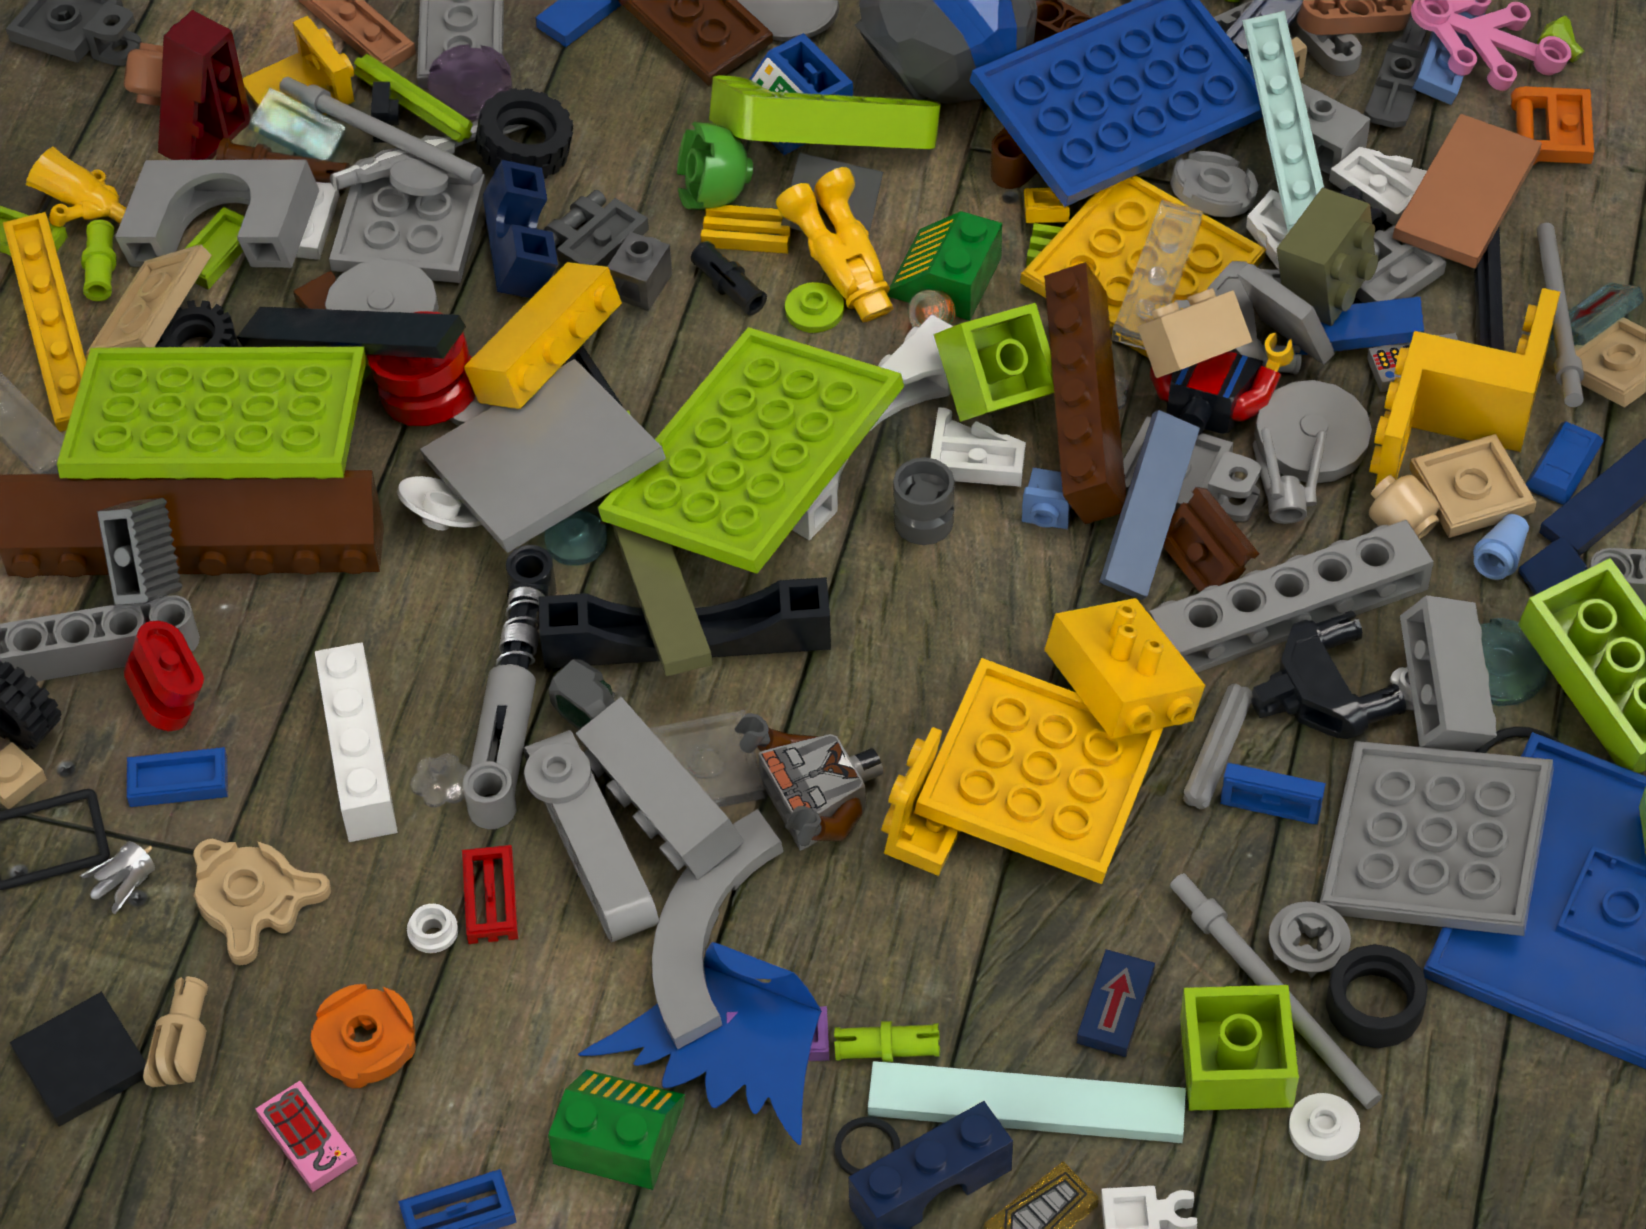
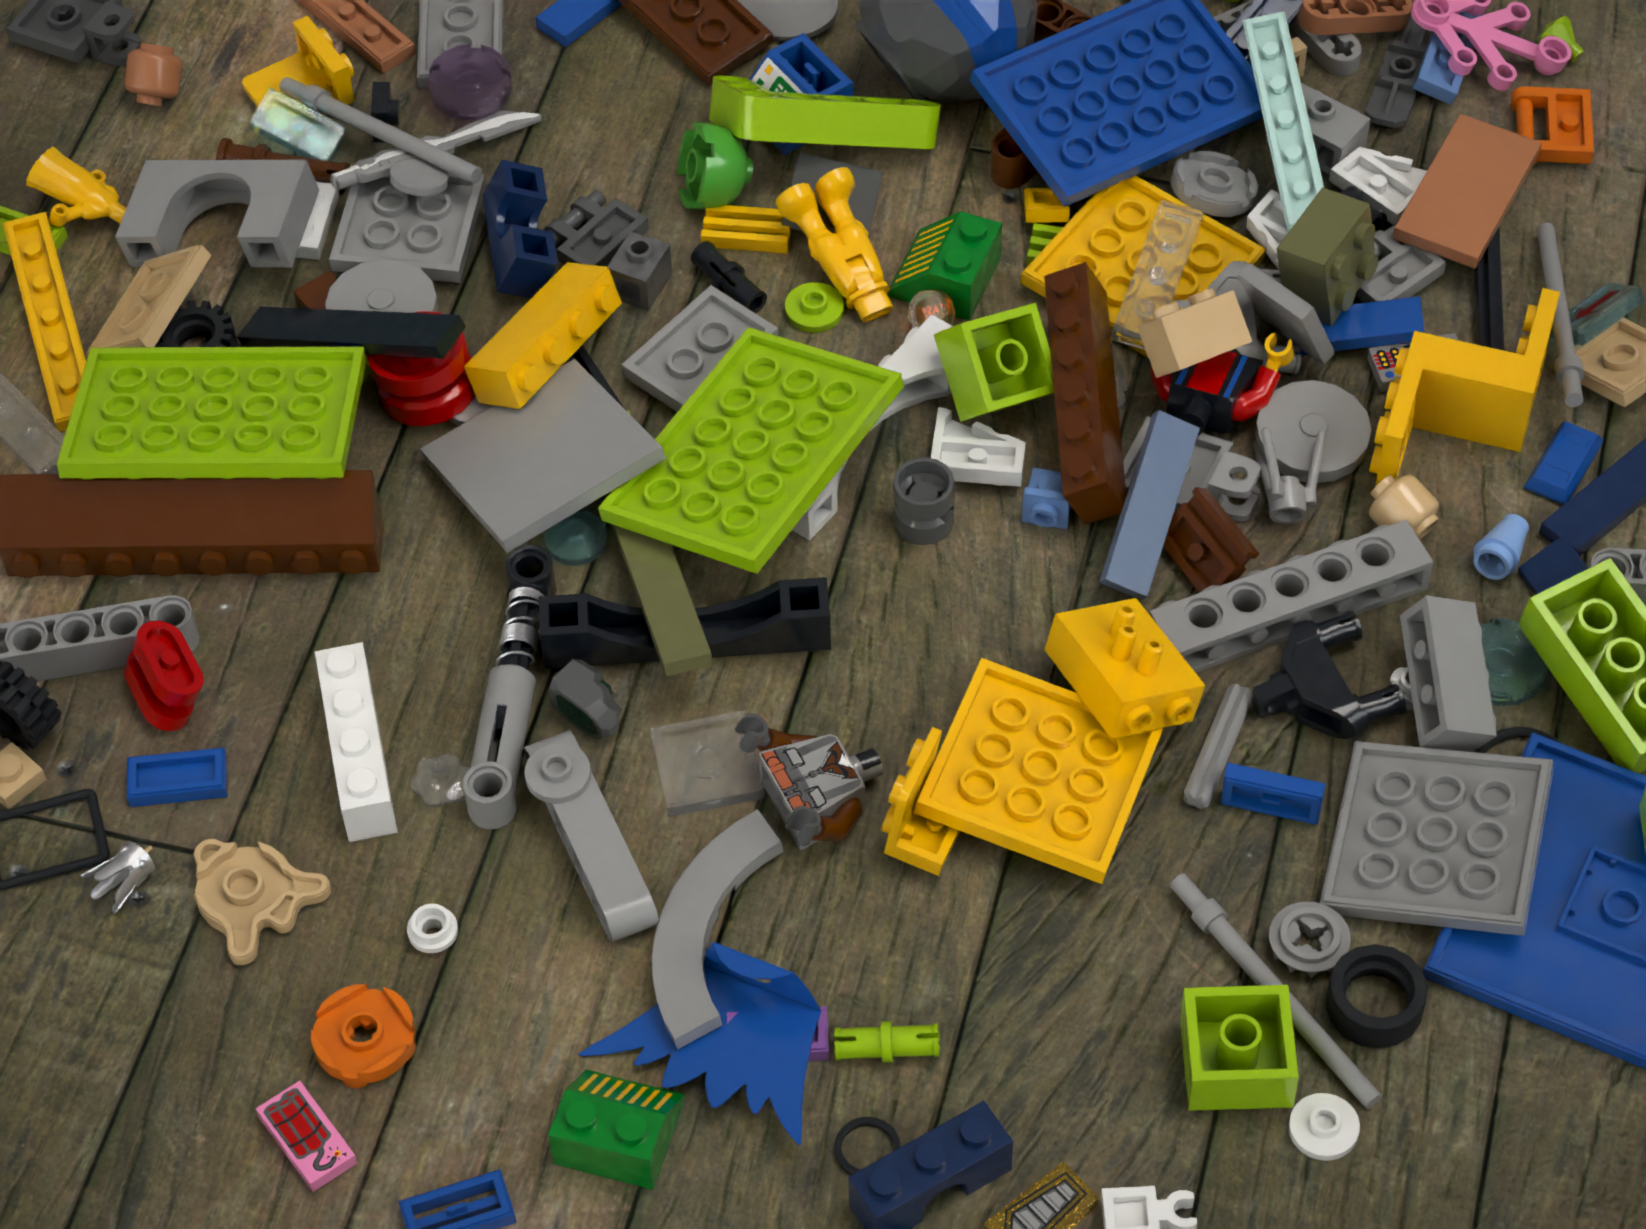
black tile [9,991,146,1127] -> none
lime pin [81,220,117,301] -> none
dark grey brick [97,498,183,605] -> none
tan arm [143,976,208,1087] -> none
dark red wedge [158,10,252,160] -> none
lime tile [185,207,245,290] -> none
lime axle [354,54,473,143] -> none
white dish [397,476,481,530] -> none
red tile [462,845,519,944] -> none
black tyre [475,88,574,179] -> none
light grey brick [575,697,745,880] -> none
light aqua tile [868,1061,1186,1143] -> none
dark blue tile [1077,949,1155,1057] -> none
tan plate [1409,434,1536,538] -> none
none -> light grey plate [621,285,779,412]

